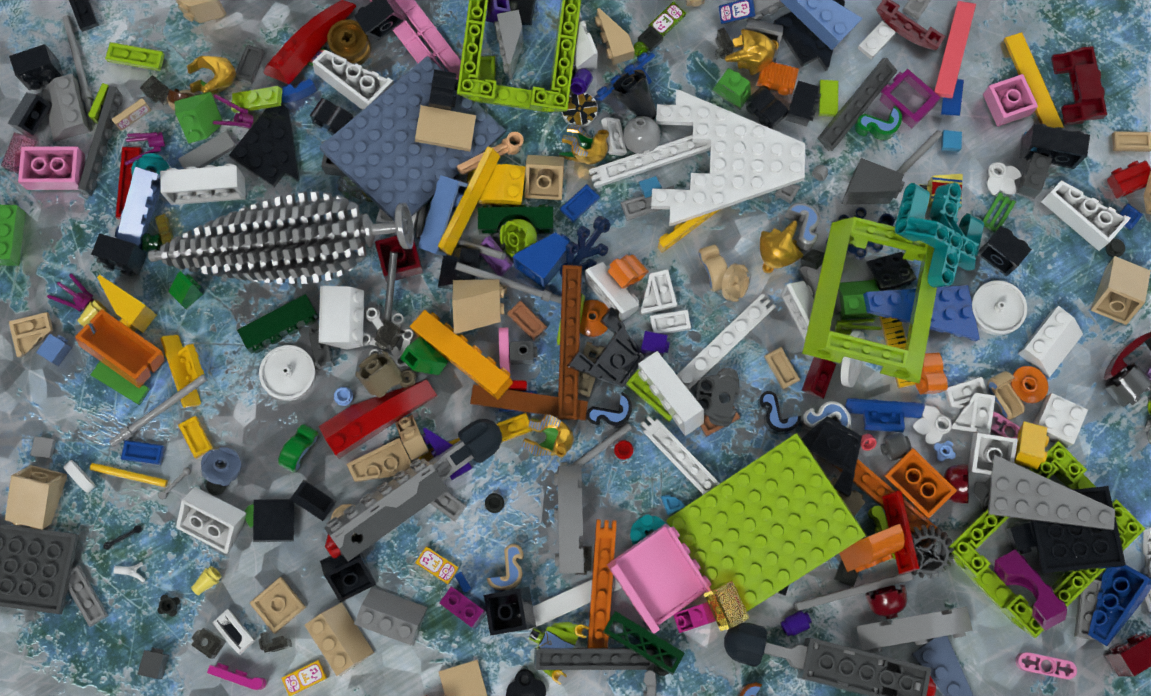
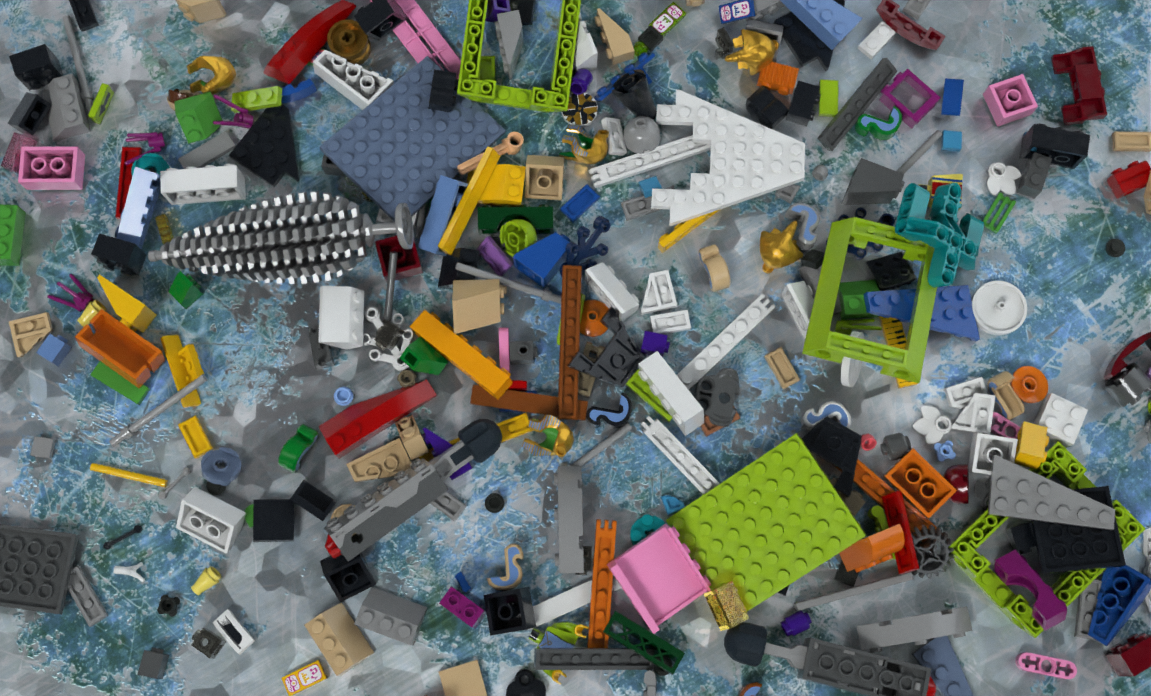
tan slope [5,465,67,530] -> none
white beam [63,460,96,493] -> none
dark grey plate [78,86,123,196] -> none
lime plate [105,42,165,71] -> none
tan tile [112,98,151,131] -> none
blue tile [121,440,165,466] -> none
clear smoke brick [140,75,169,106] -> none
dark green wheel [142,233,163,252] -> none
dark pink plate [207,662,267,690] -> none
dark grey tile [235,45,265,84] -> none
dark green brick [237,294,319,354] -> none
tan tile [250,577,306,634] -> none
white piece [259,345,316,401] -> none
clear smoke bracket [259,632,292,654] -> none
black brick [310,98,354,136] -> none
dark tan brick [356,351,402,398] -> none
tan tile [415,105,476,152] -> none
tile [415,546,459,585] -> none
light grey bar [456,239,506,260] -> none
nougat tile [507,300,547,341] -> none
orange brick [608,254,649,289] -> none
red plate [614,440,633,460] -> none
dark pink slope [673,599,723,633] -> none
bright green torso [712,68,751,110] -> none
tan tile [722,263,749,302] -> none
black animal [758,391,801,435] -> none
dark red slope [802,357,836,399] -> none
blue bracket [845,398,925,432] -> none
dark red cylinder [865,585,908,619] -> none
orange brick [915,353,948,395] -> none
coral tile [934,1,976,99] -> none
black brick [978,226,1032,277] -> none
yellow tile [1004,32,1064,128] -> none
white slope [1018,306,1083,378] -> none
white wedge [1041,180,1131,251] -> none
tan slope [1090,256,1151,325] -> none
blue tile [1119,204,1143,230] -> none

